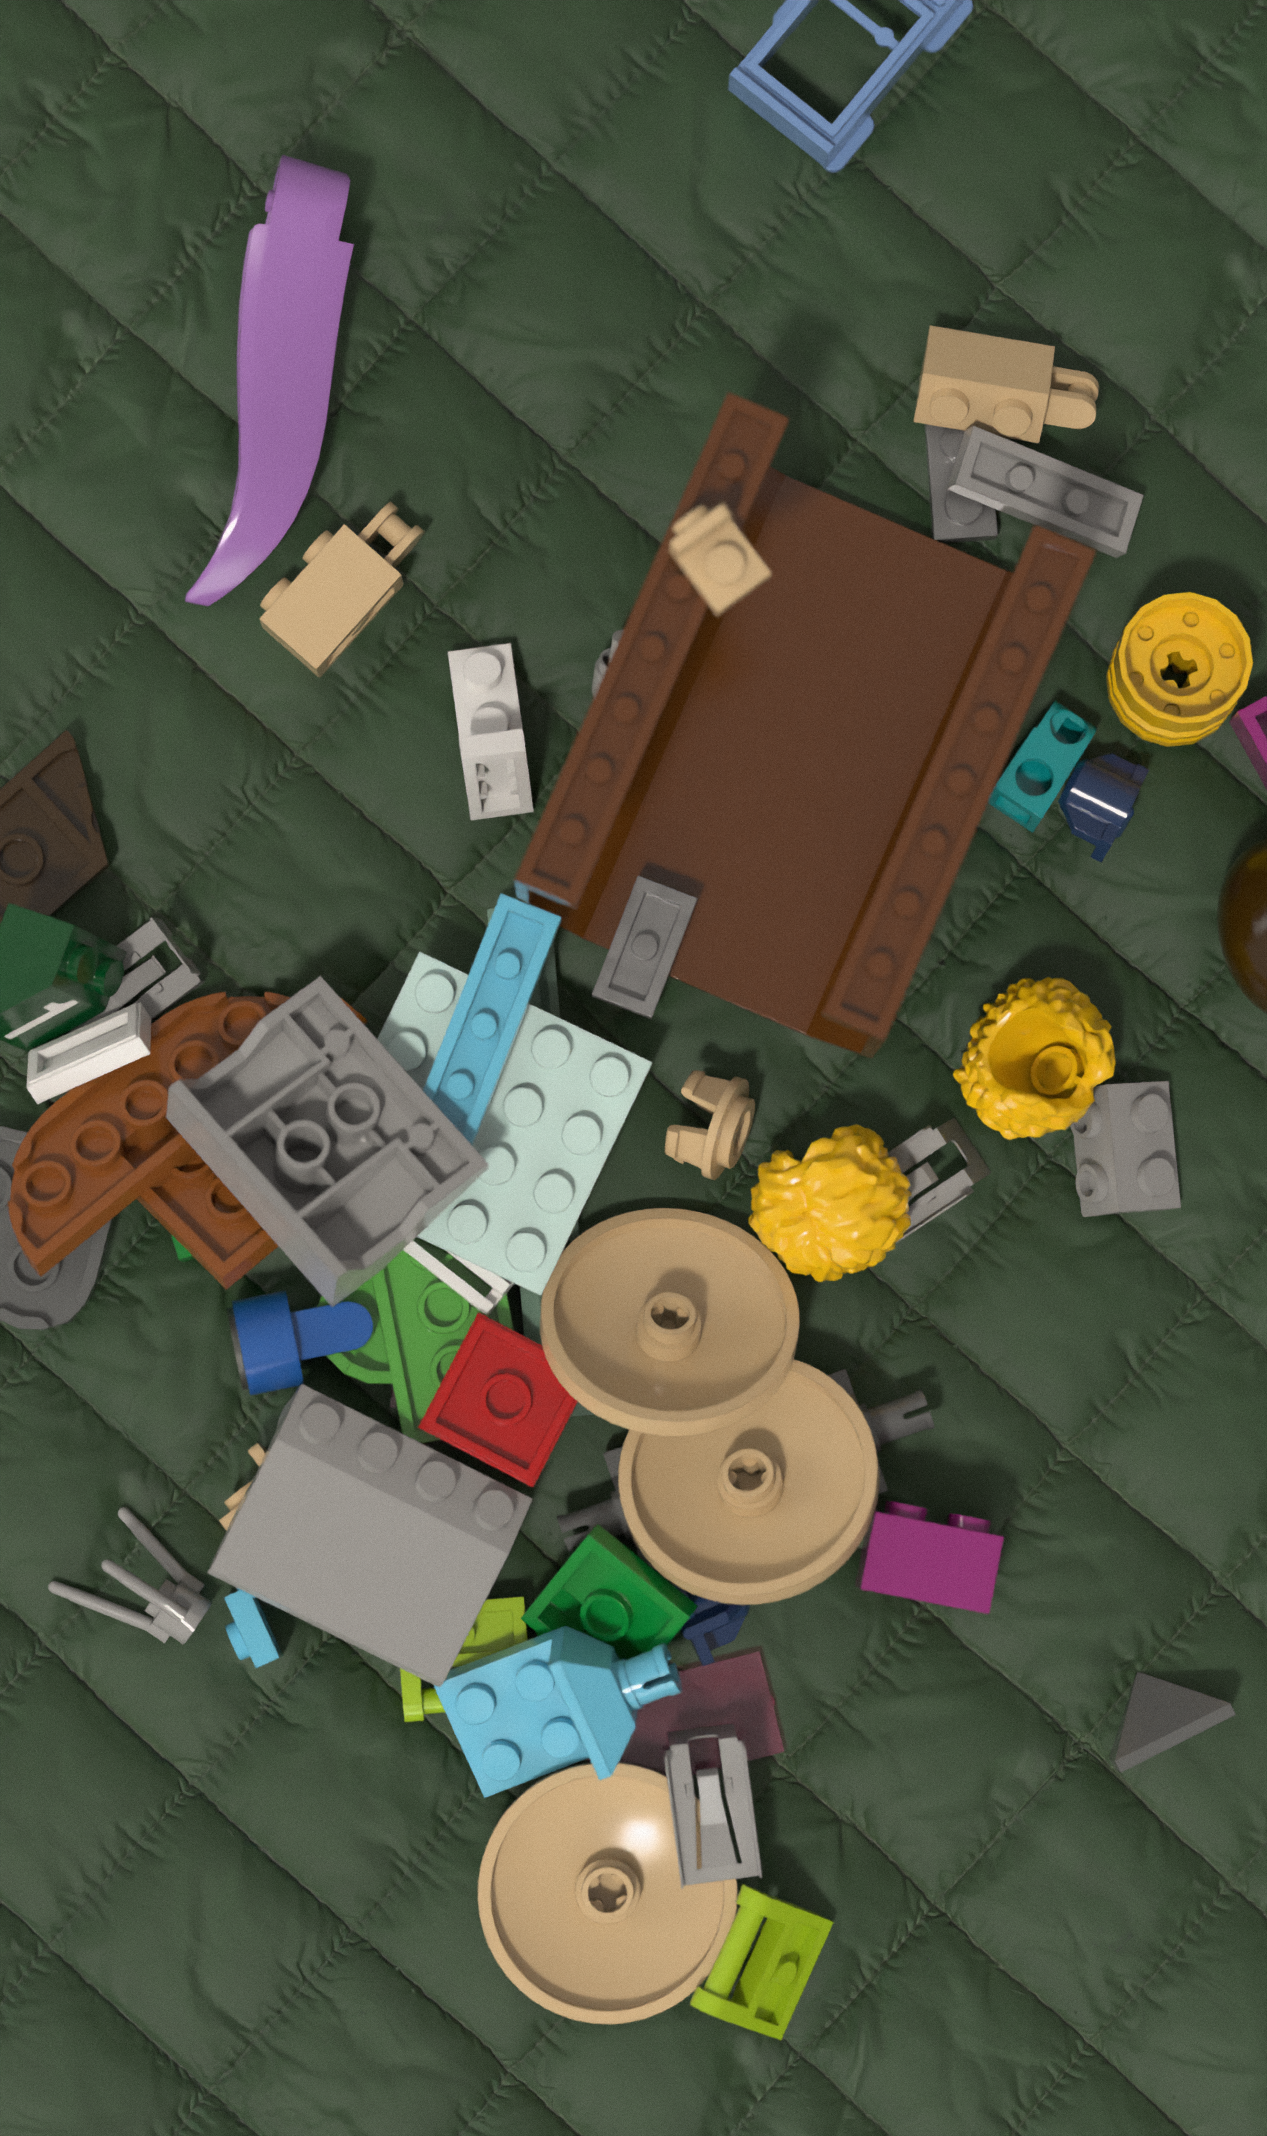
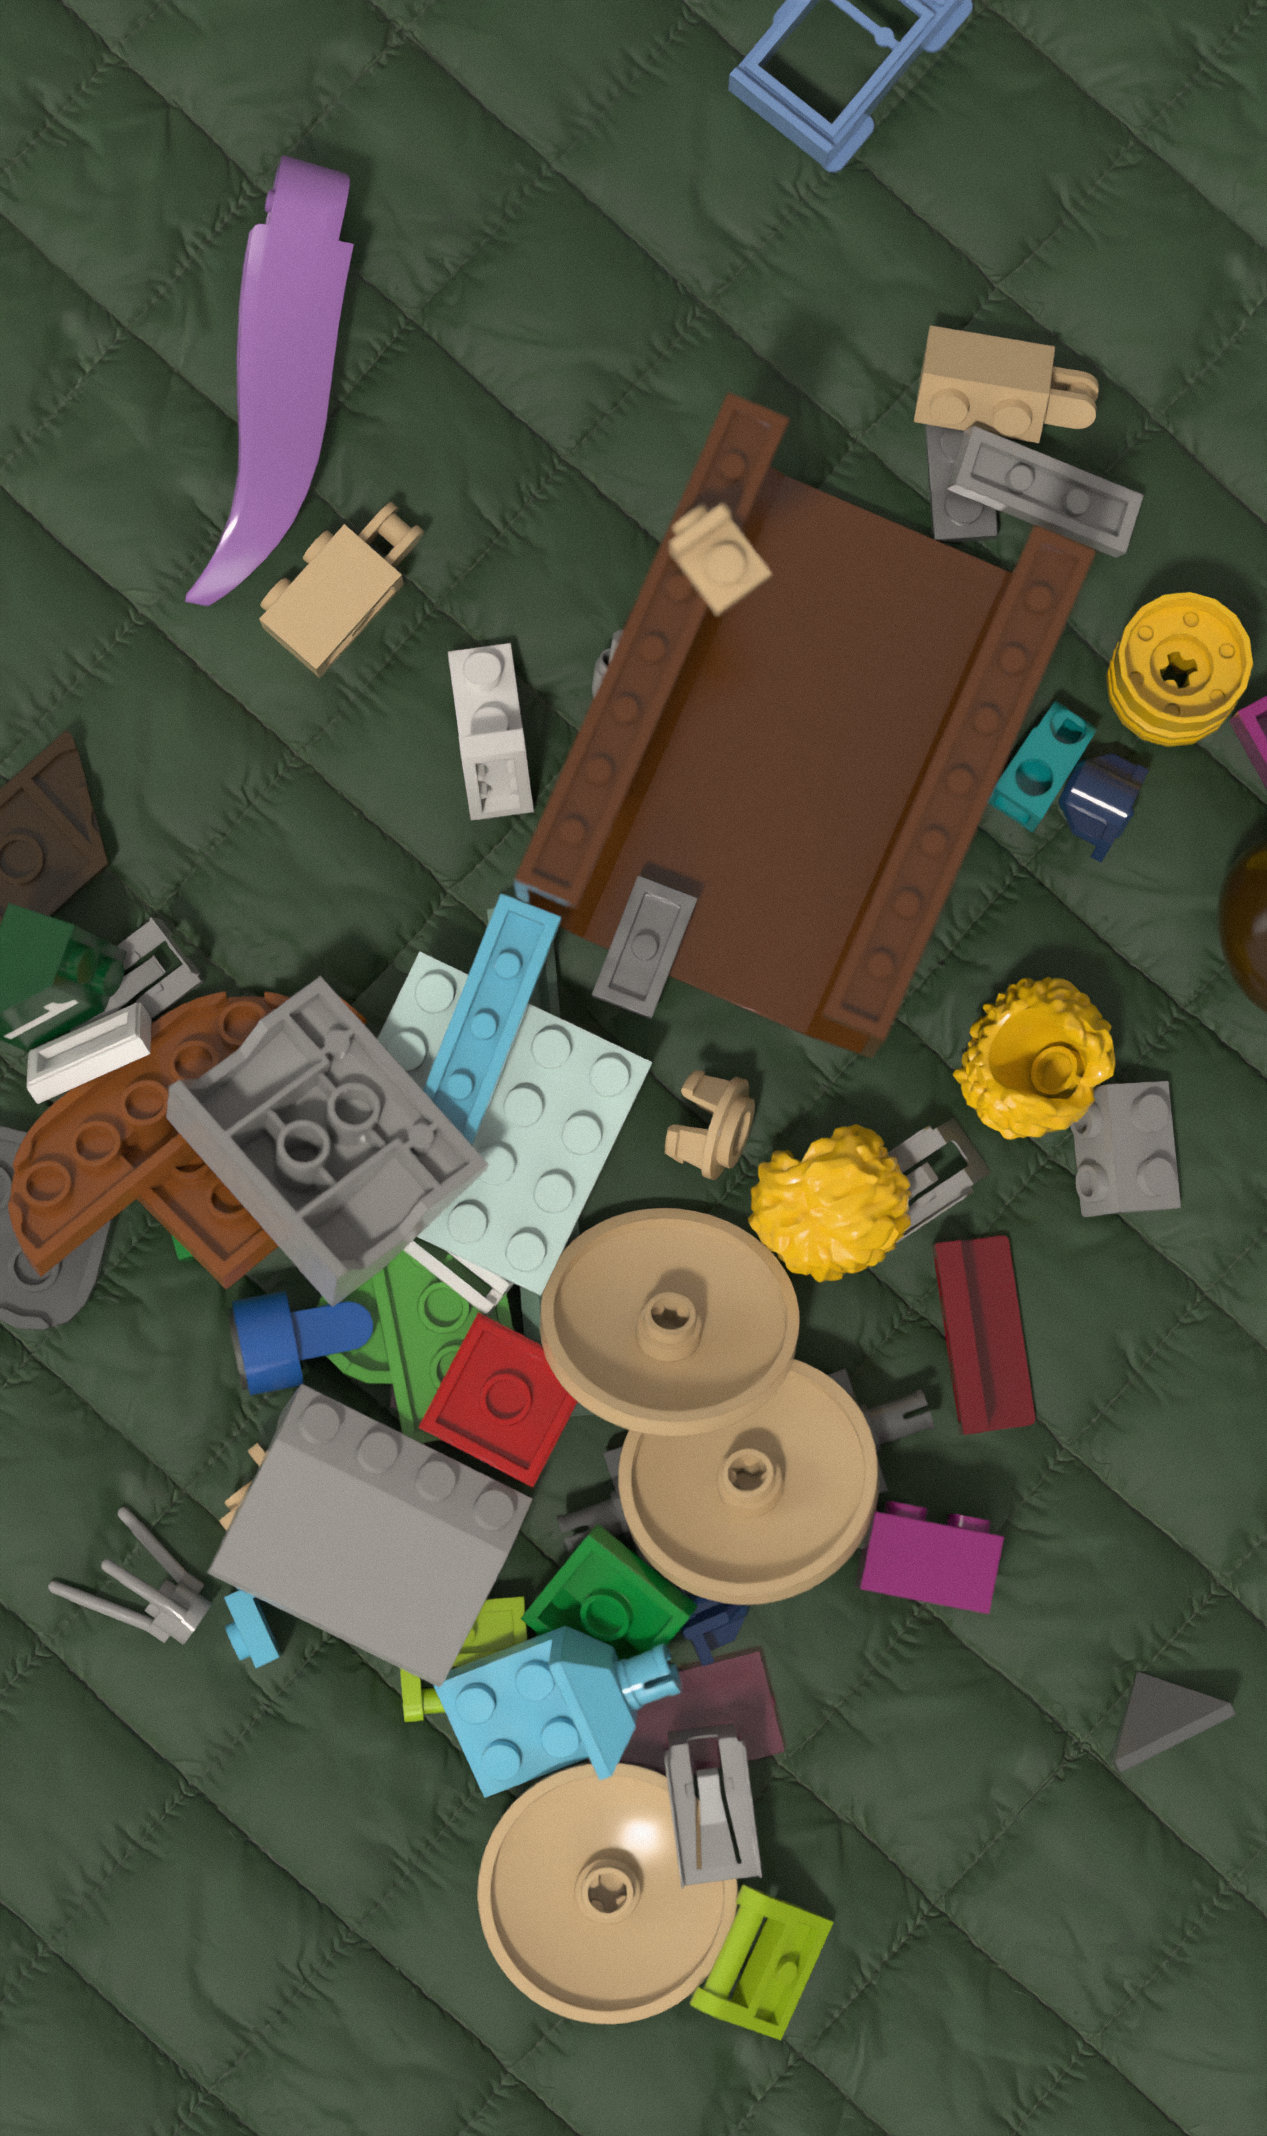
none -> dark red panel [932,1235,1035,1435]

